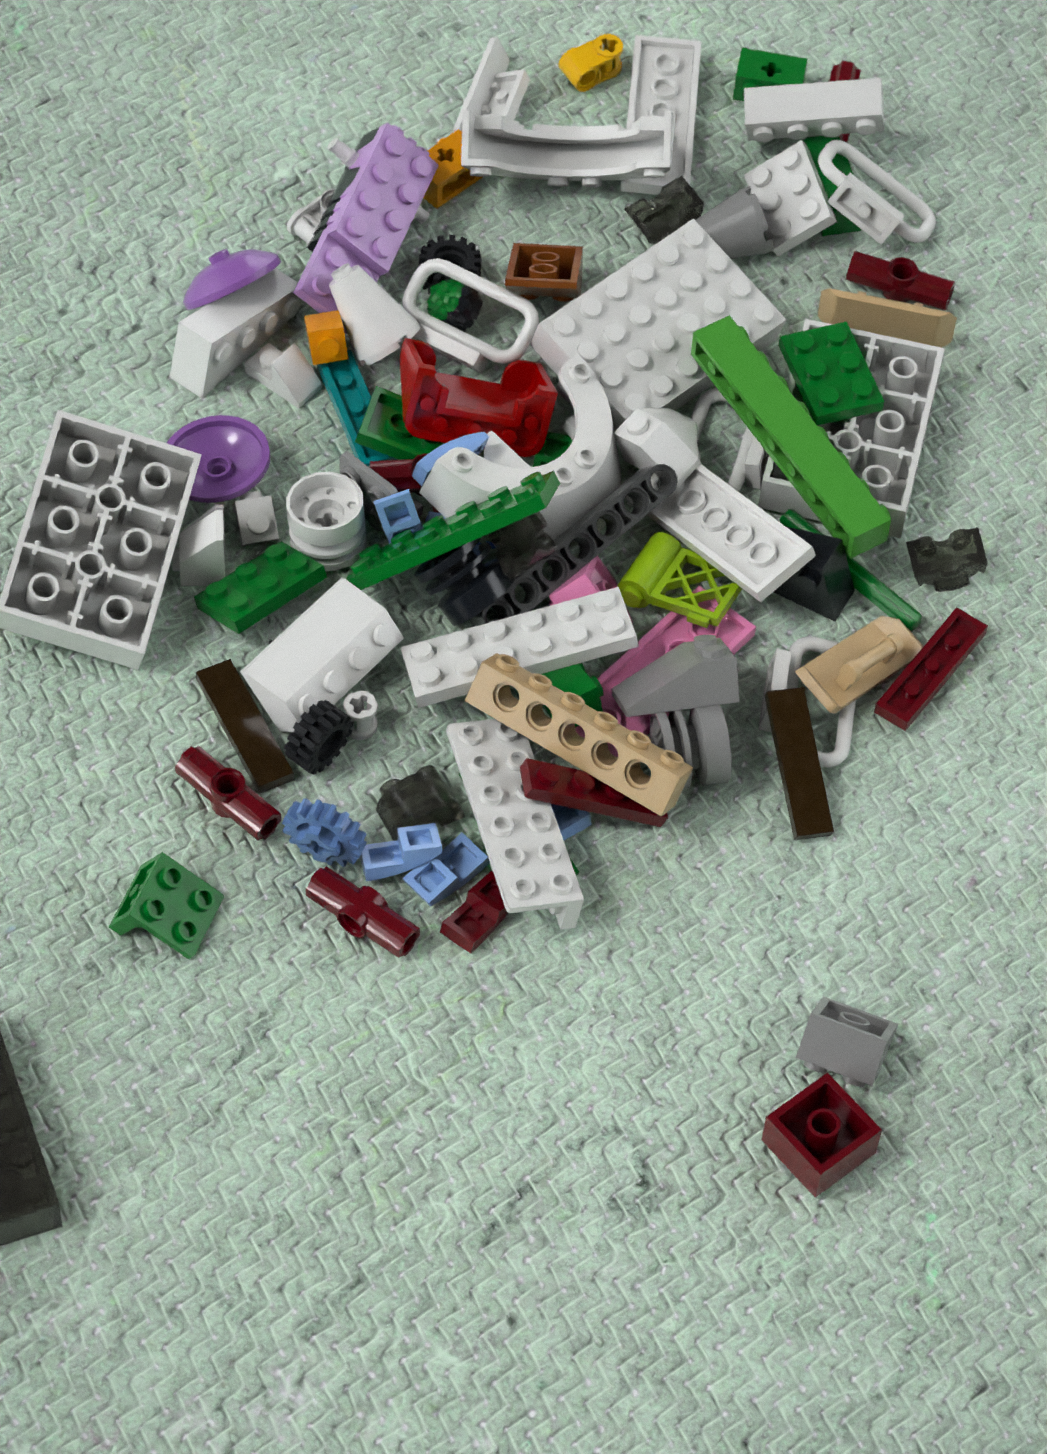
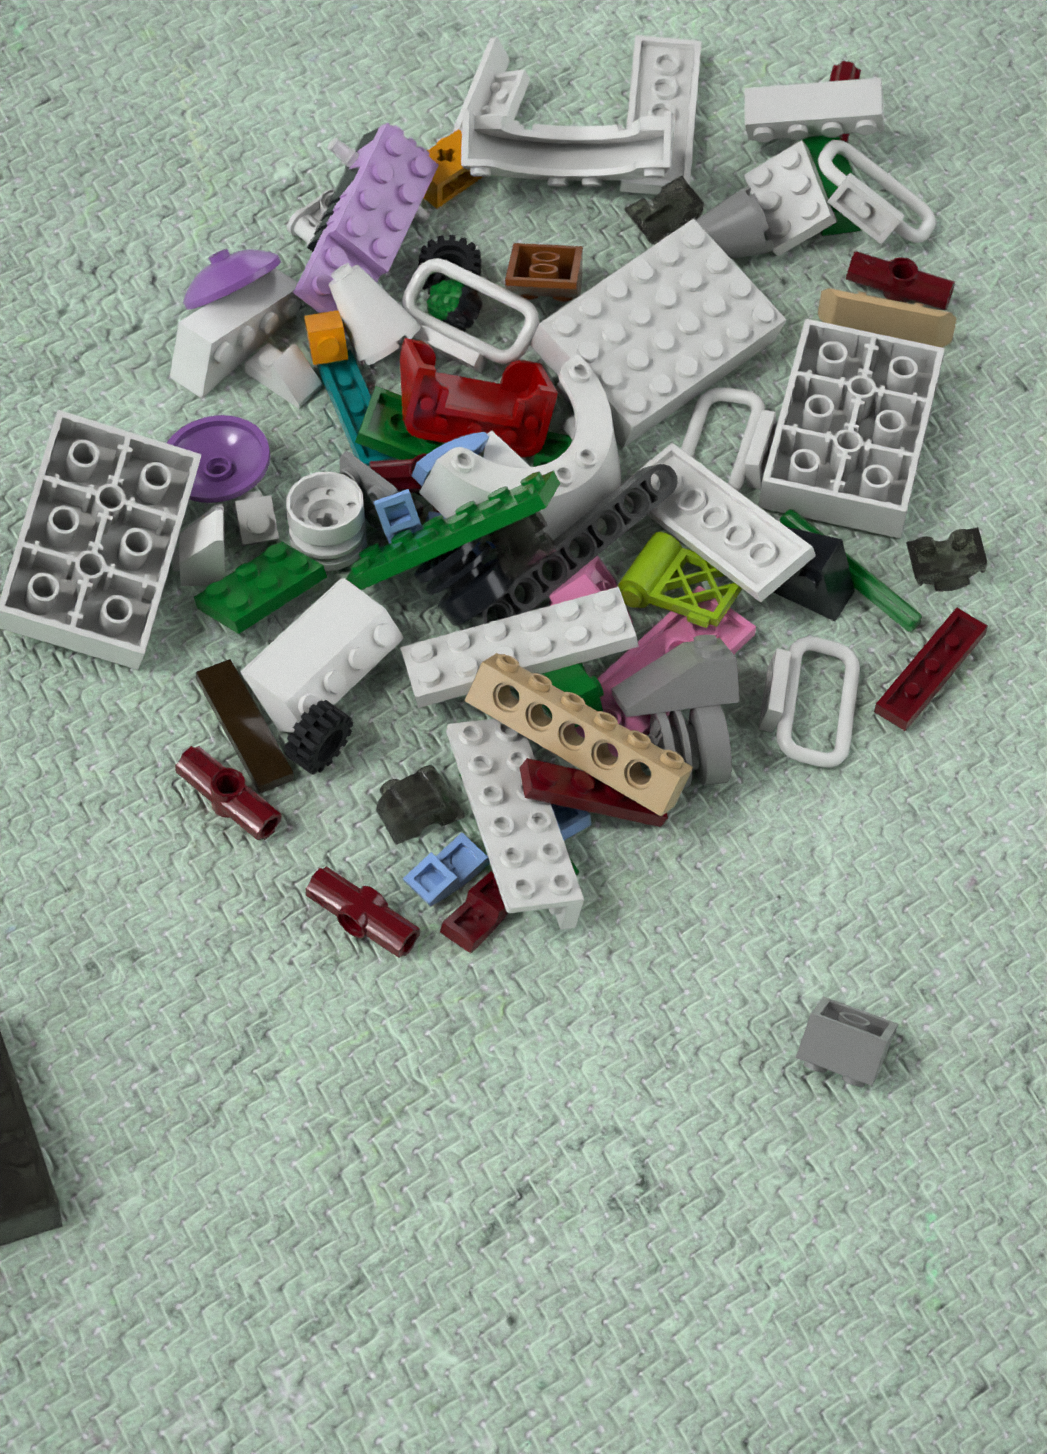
green bracket [109,852,224,959] -> none
medium blue gear [282,798,367,867] -> none
white bush [343,690,378,740] -> none
light blue slope [360,823,443,881] -> none
yellow piece [558,34,623,92] -> none
white slope [613,408,701,488] -> none
bright green brick [691,315,891,559] -> none
green brick [733,48,808,101] -> none
dark red brick [761,1072,882,1198] -> none
dark brown tile [764,687,834,840] -> none
green plate [778,321,885,426] -> none
tan piece [795,615,924,714] -> none

